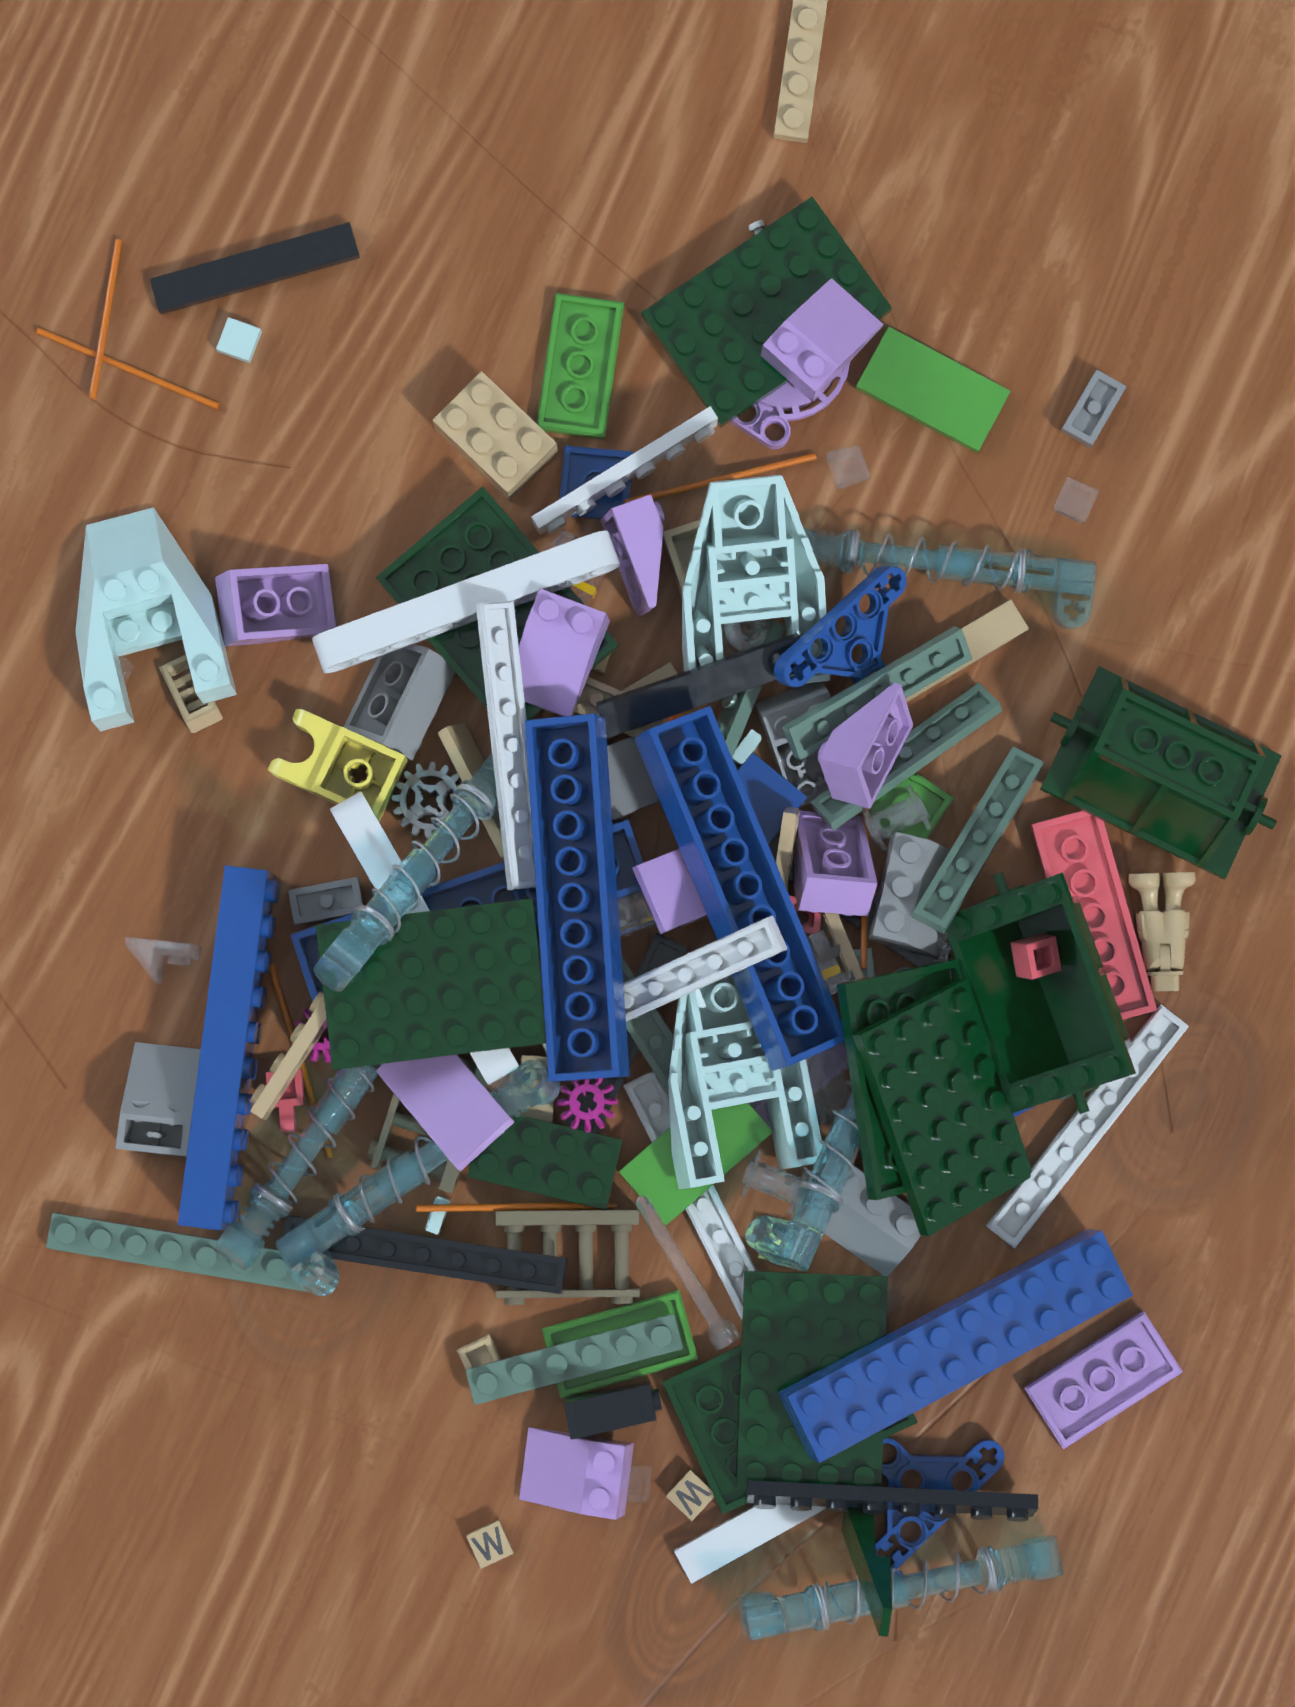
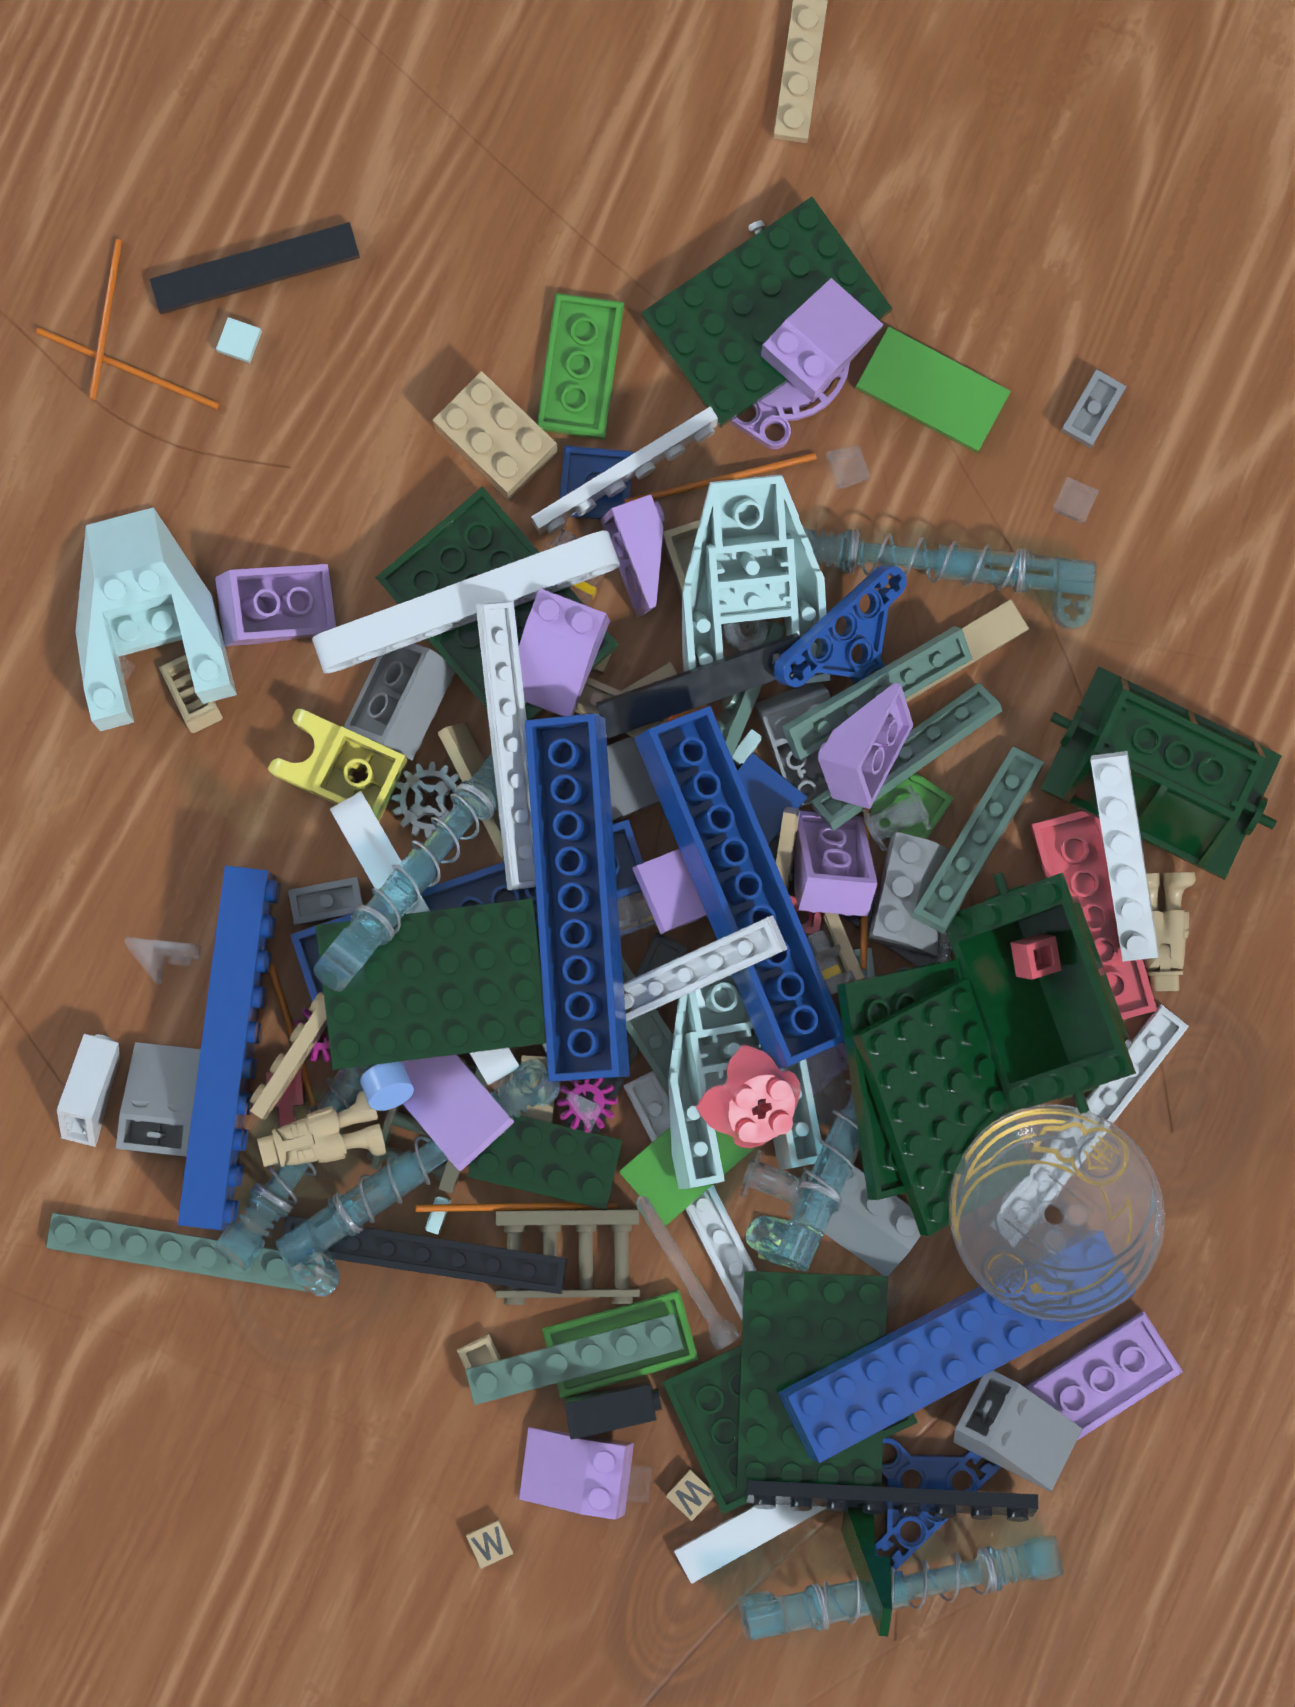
none -> white slope [57,1034,120,1147]
none -> tan piece [257,1091,386,1167]
none -> light blue piece [360,1062,414,1111]
none -> clear slope [567,1092,602,1132]
none -> coral brick [696,1044,801,1149]
none -> clear dish [949,1105,1165,1322]
none -> light grey slope [953,1371,1083,1492]
none -> white plate [1091,751,1159,962]

